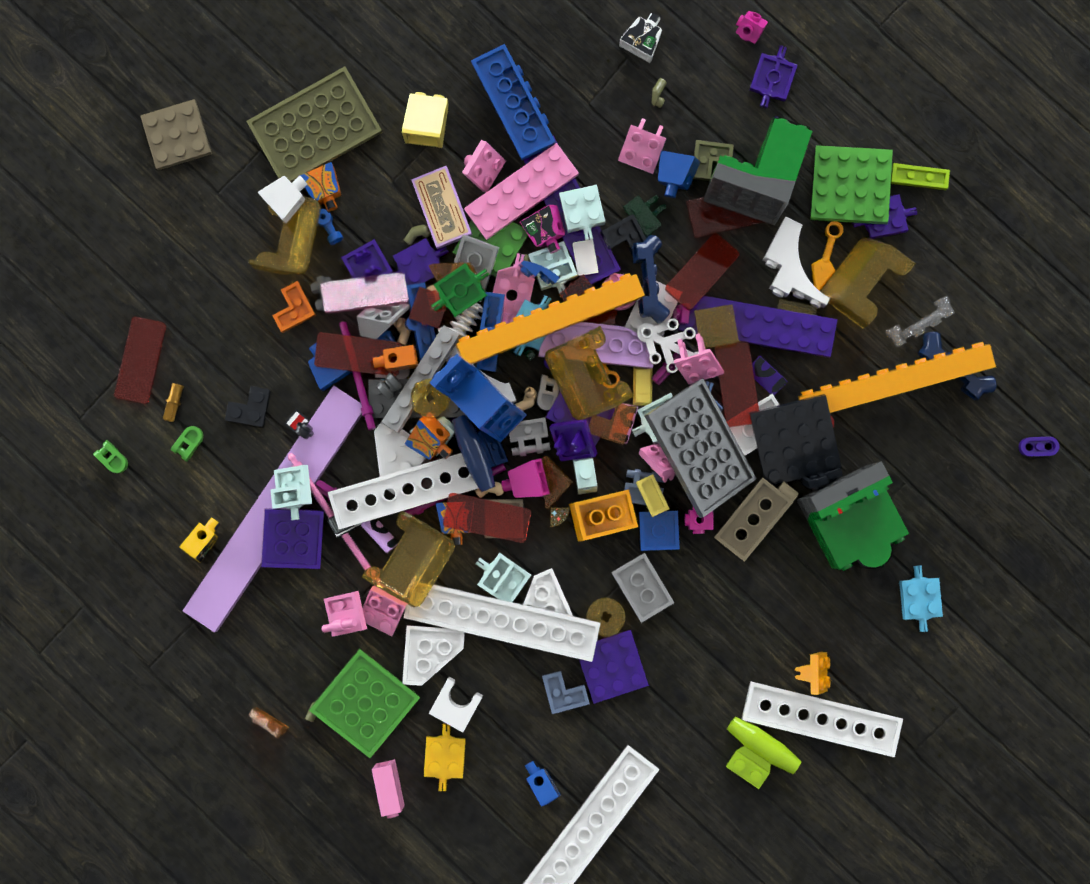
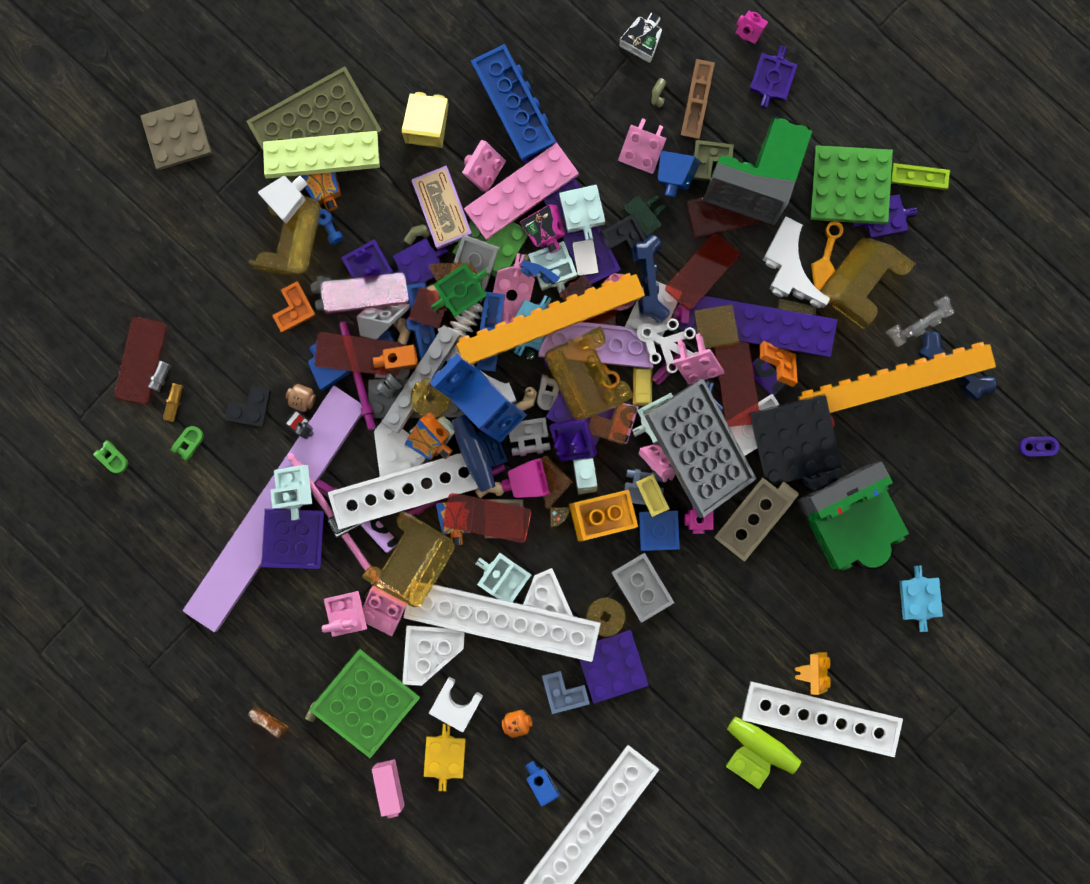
yellow torso [180,517,220,563] -> none
none -> flat silver pin [148,361,171,392]
none -> yellowish green plate [263,131,380,179]
none -> medium nougat head [285,384,316,412]
none -> orange head [502,710,532,738]
none -> medium nougat slope [681,59,715,139]
none -> orange plate [760,341,798,387]

